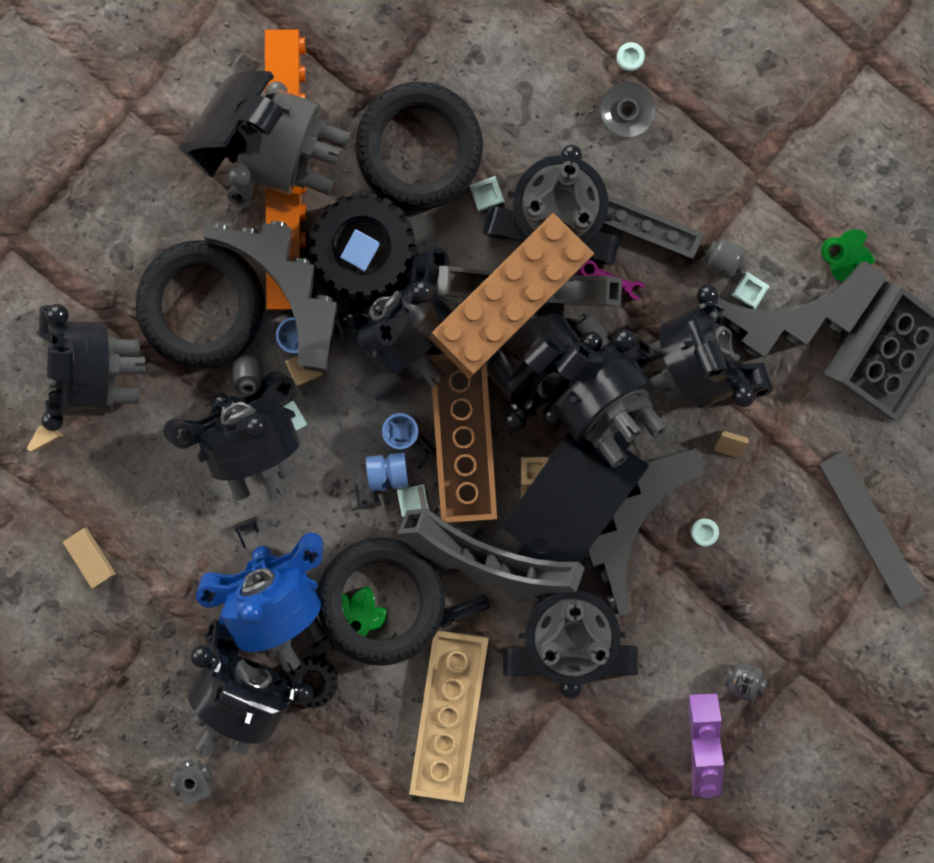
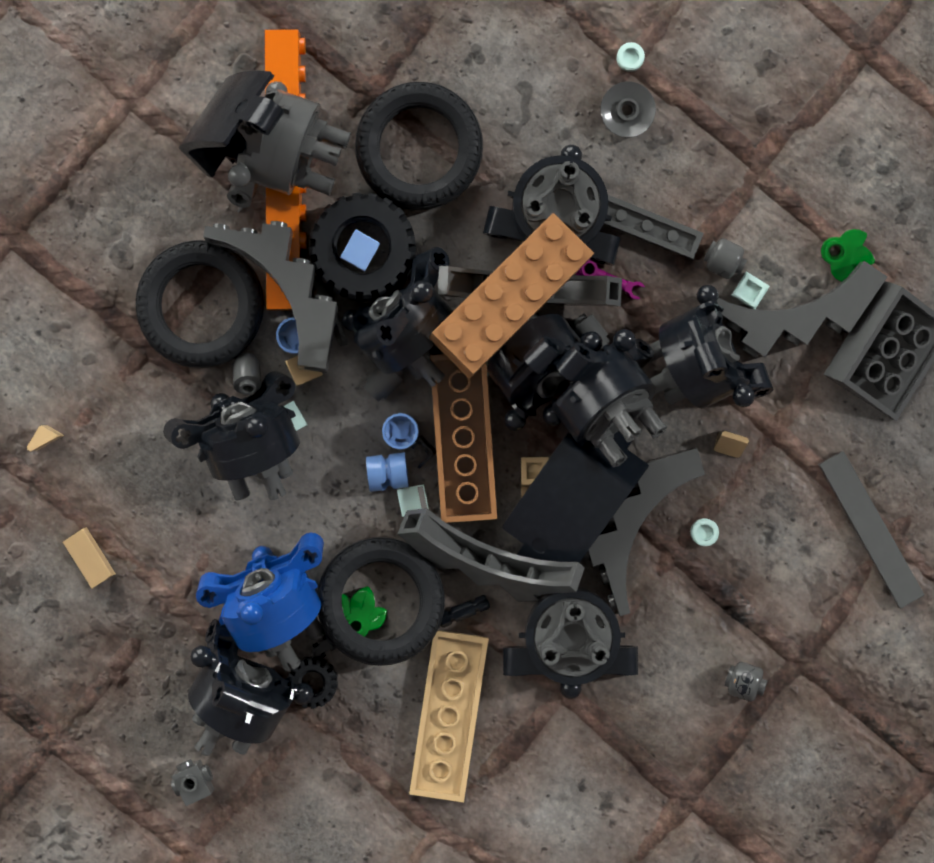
black piece [39,304,145,432] -> none
black piece [234,517,259,548] -> none
black piece [355,484,381,509] -> none
light aqua tile [469,176,505,212] -> none
medium lavender arch [688,693,724,798] -> none

